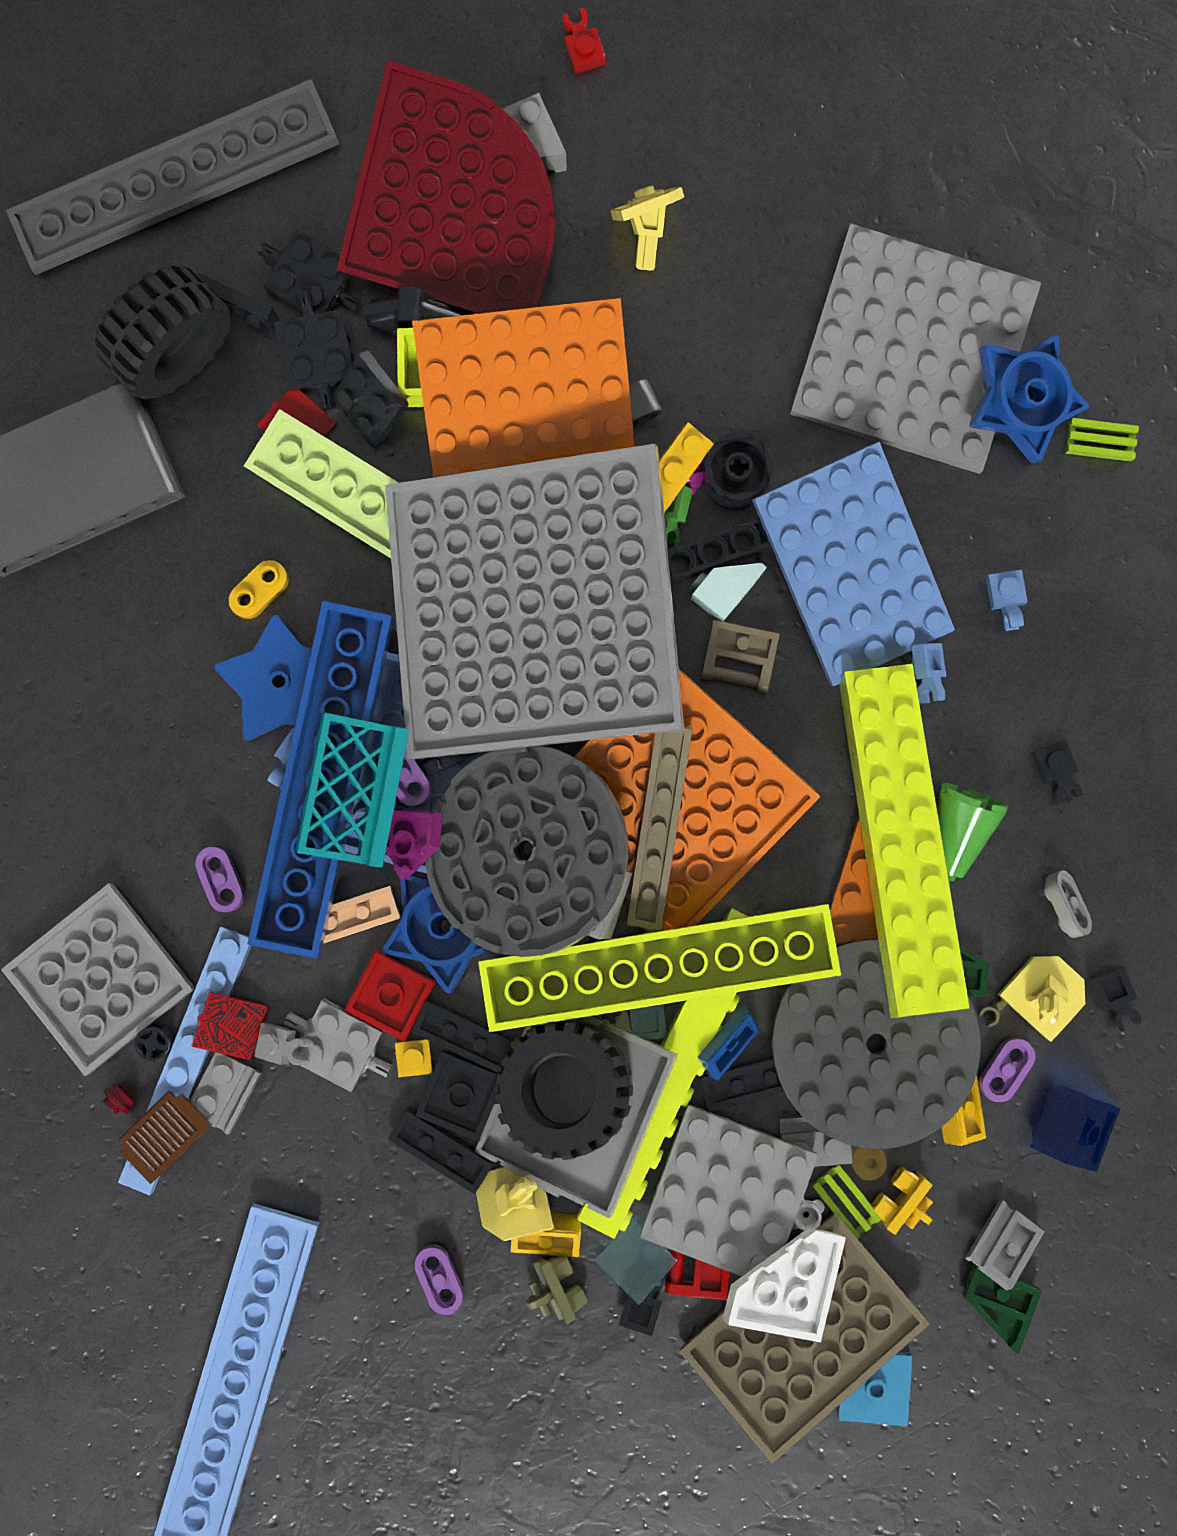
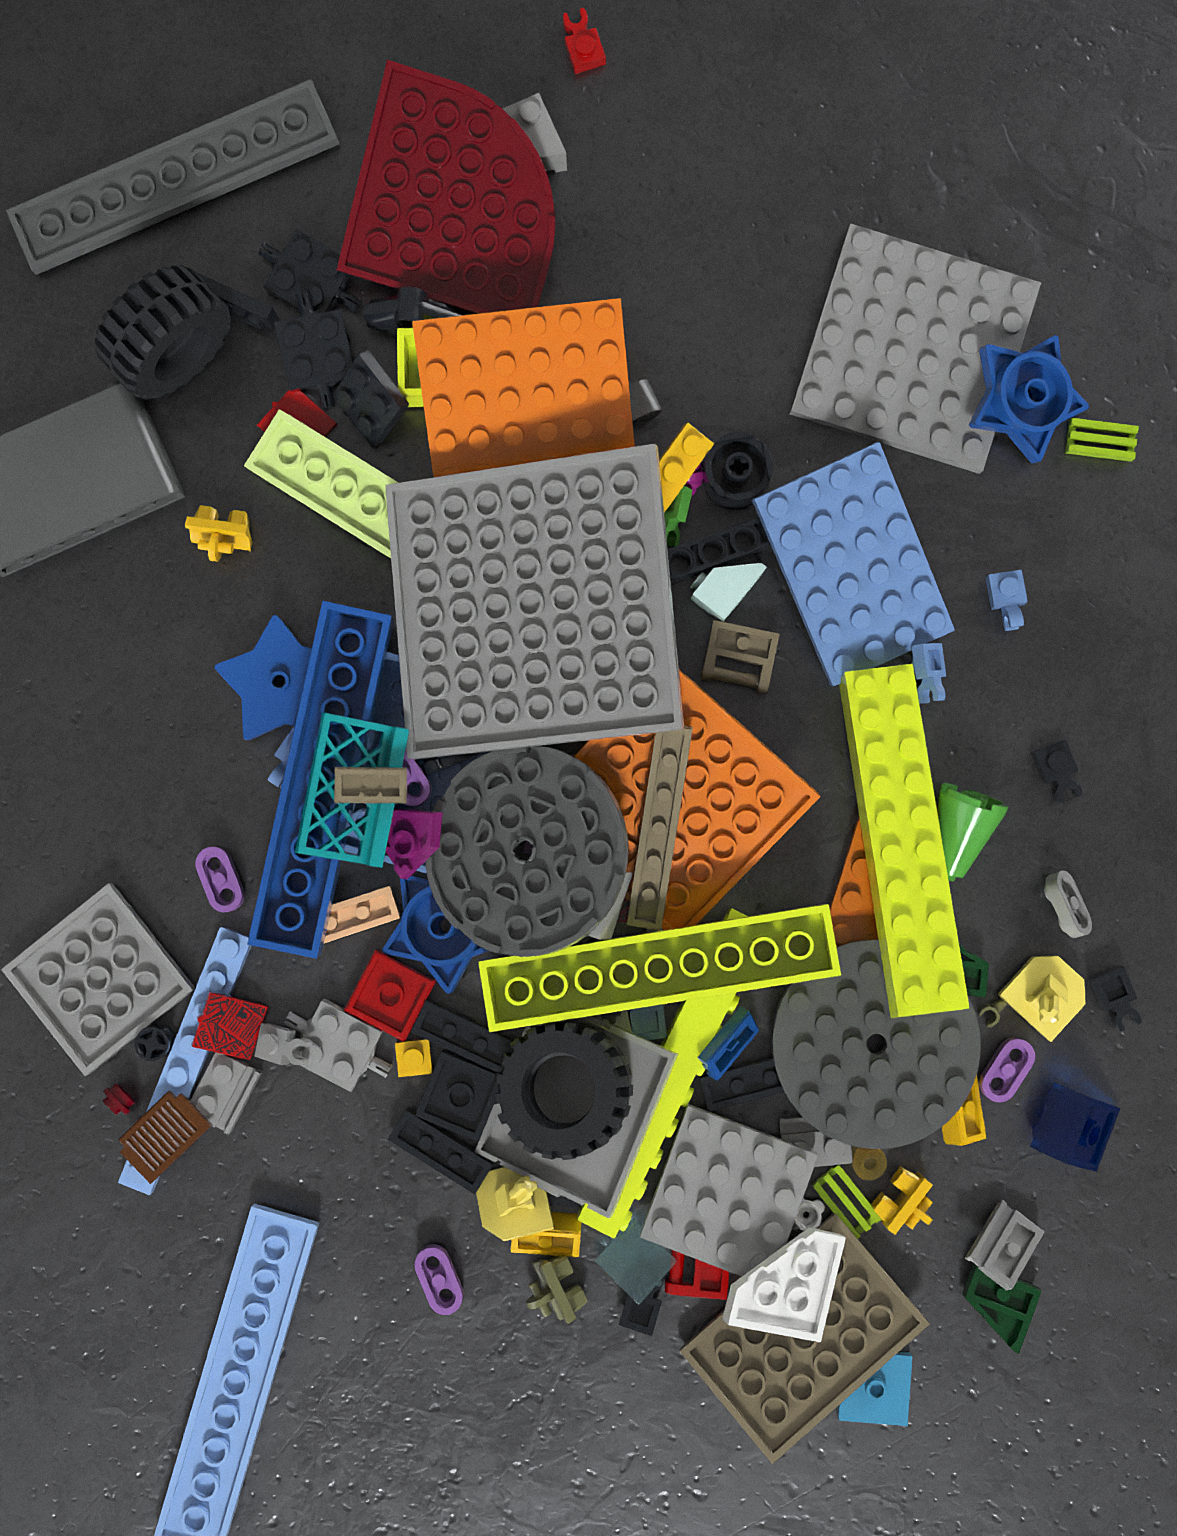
yellow plate [229,560,289,619] -> none
light yellow piece [610,185,684,271] -> none
none -> yellow hips [185,505,253,562]
none -> dark tan plate [334,767,407,803]

